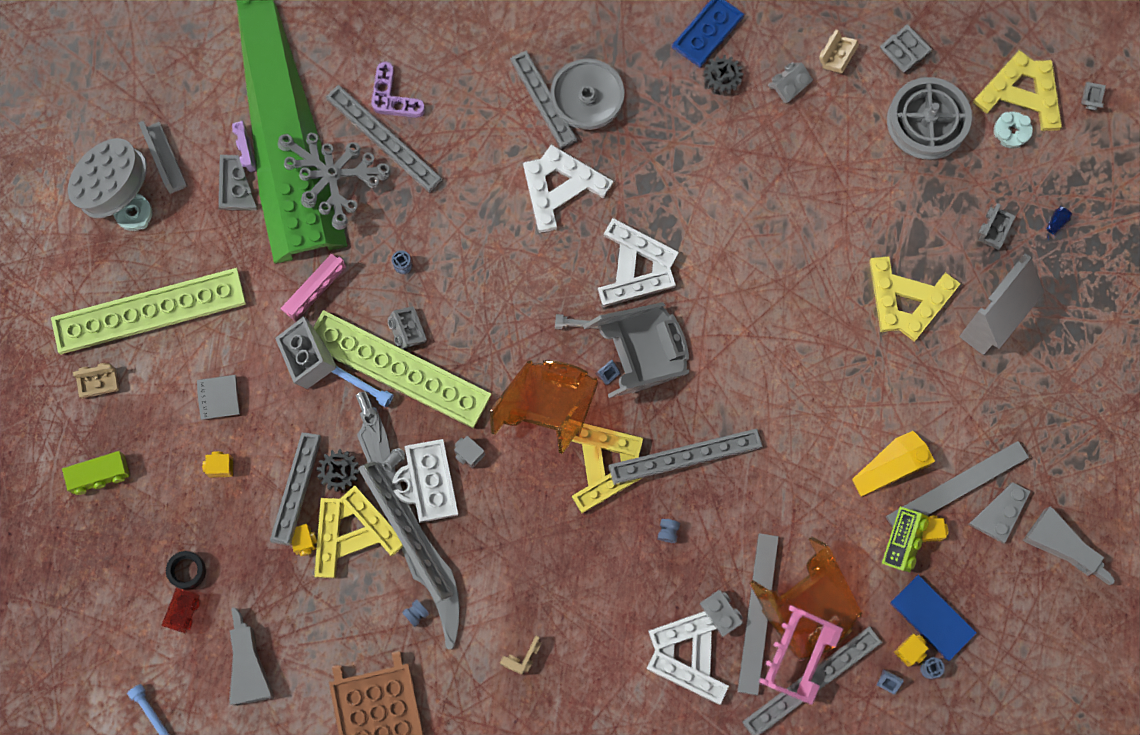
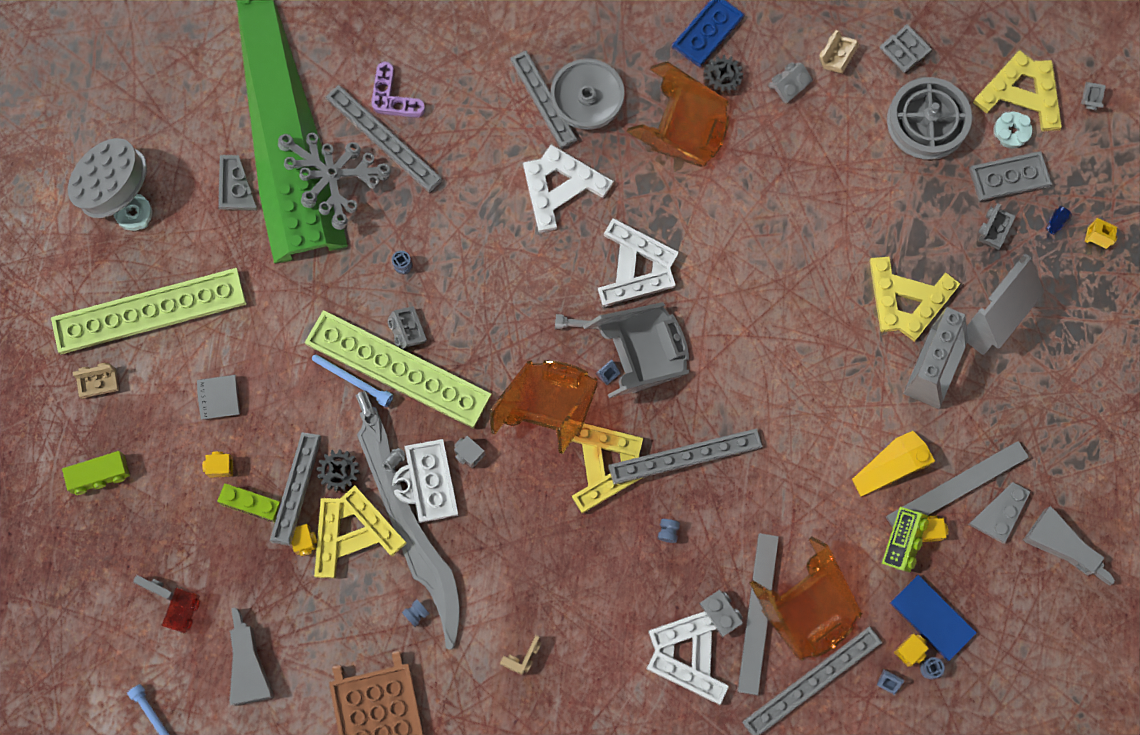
light grey fence [139,121,187,194] -> none
black tyre [165,551,206,590] -> none
lavender hinge [232,121,256,172] -> none
light grey slope [275,317,337,389] -> none
bright pink fence [281,253,346,322] -> none
light grey tile [358,462,453,603] -> none
bright pink hinge [759,606,843,705] -> none
none -> light grey plate [134,575,176,601]
none -> lime brick [217,483,281,523]
none -> clear orange windscreen [626,61,729,167]
none -> light grey windscreen [903,307,968,409]
none -> light grey tile [969,151,1052,202]
none -> yellow brick [1085,218,1118,249]

